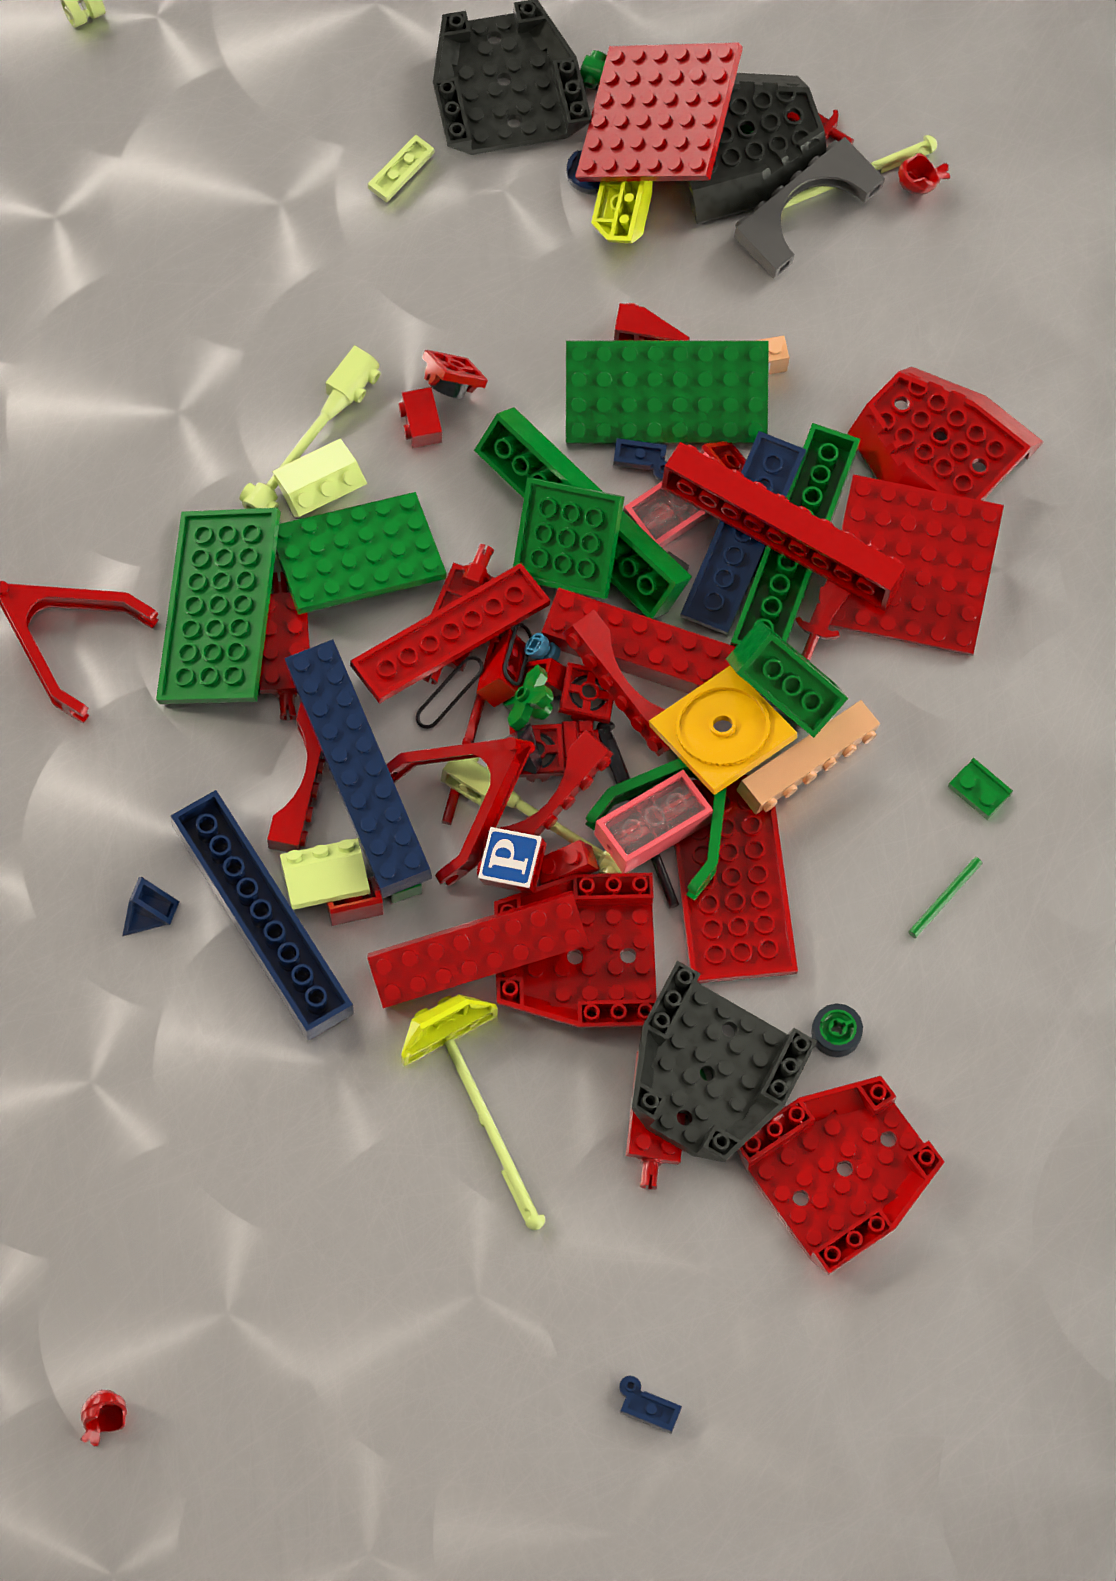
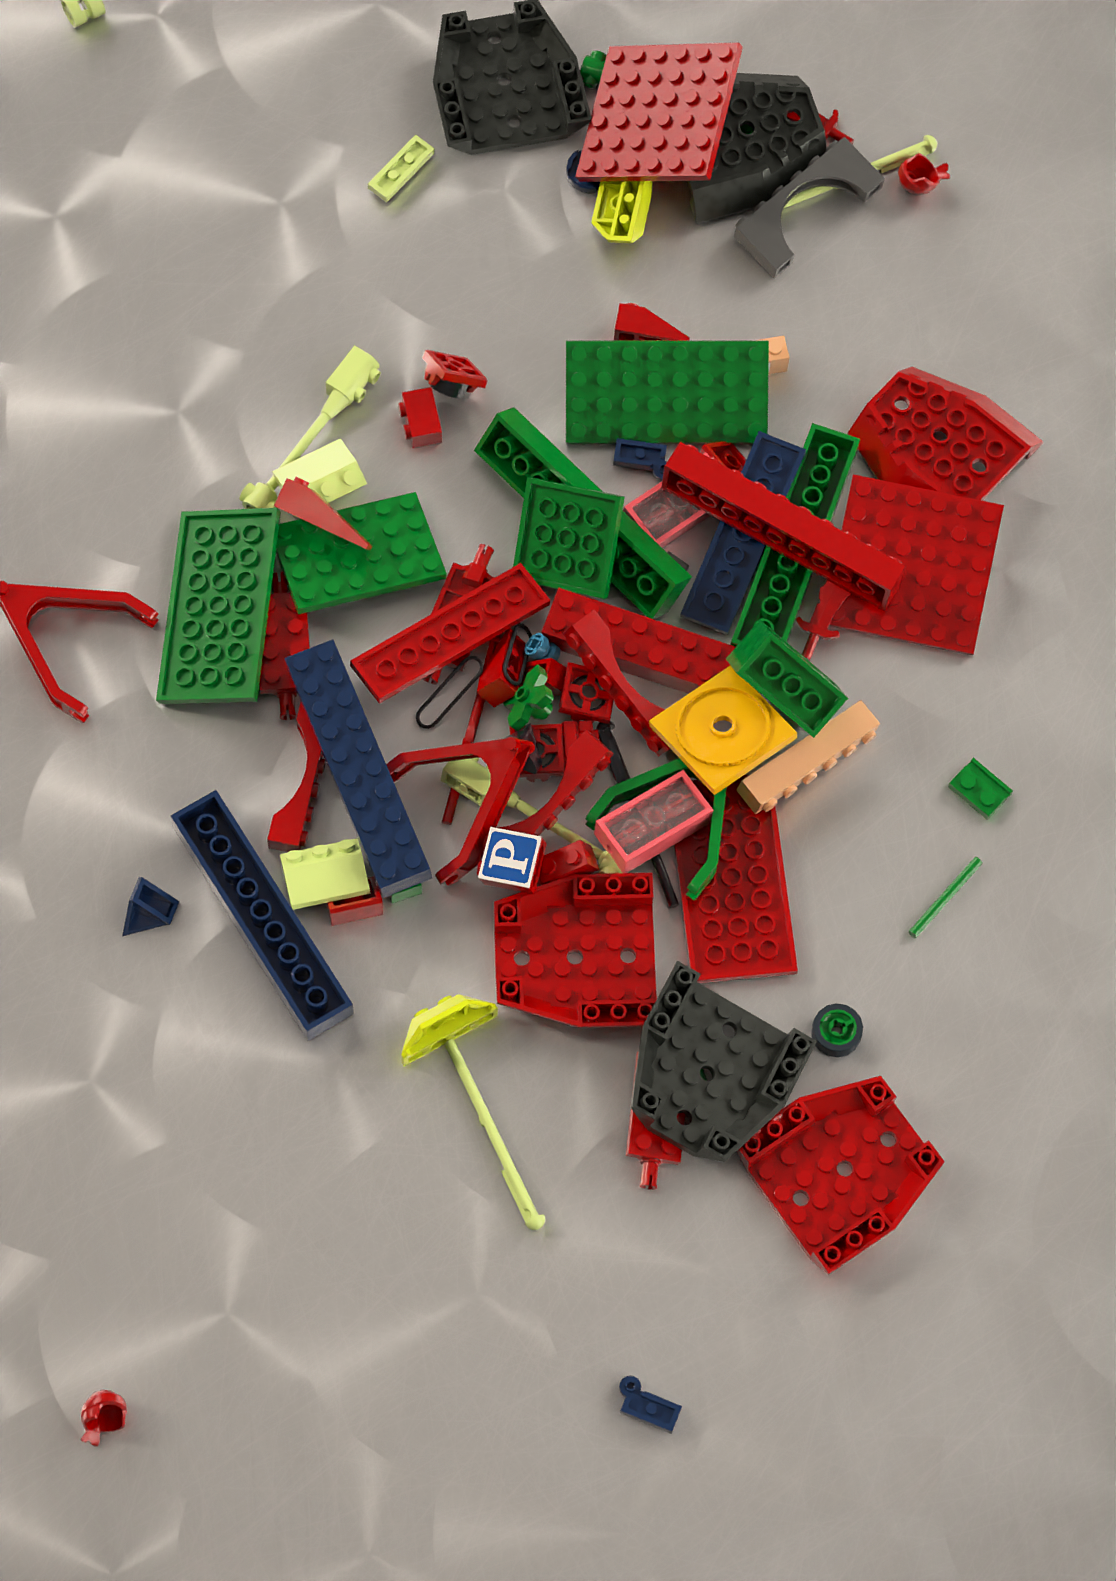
red brick [367,890,589,1009] -> none
none -> slope [274,476,372,551]

